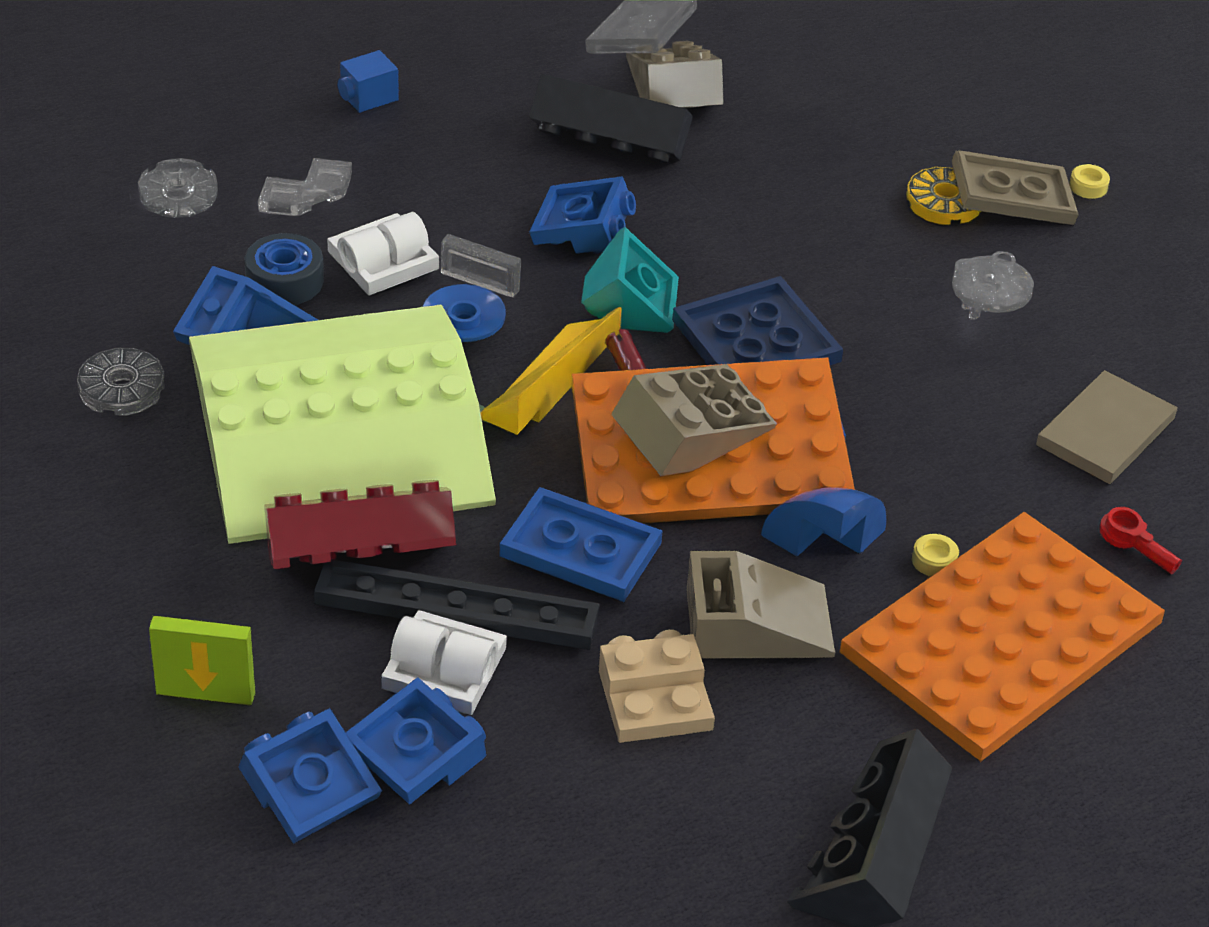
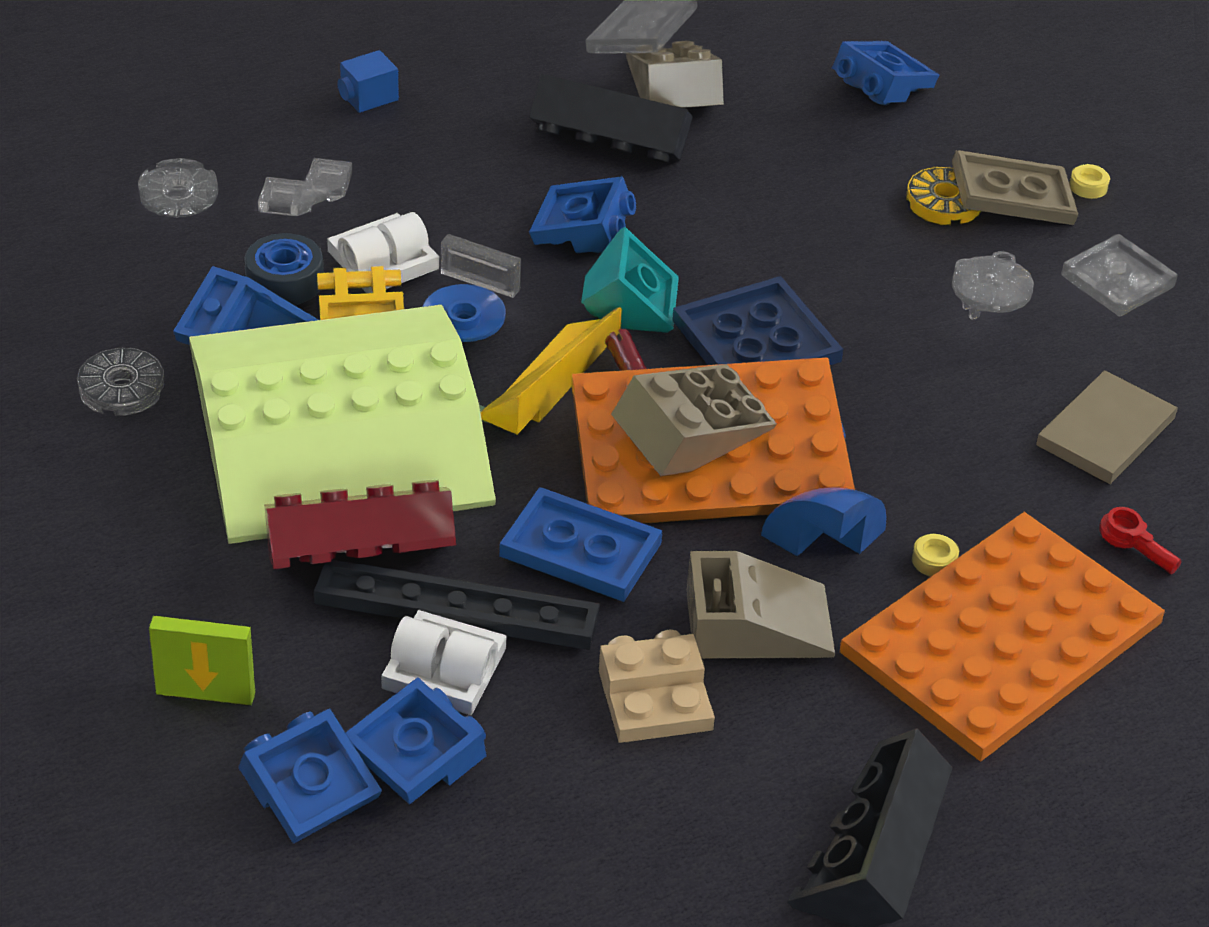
none -> yellow plate [317,266,404,320]
none -> blue plate [832,41,939,105]
none -> clear plate [1061,234,1178,317]

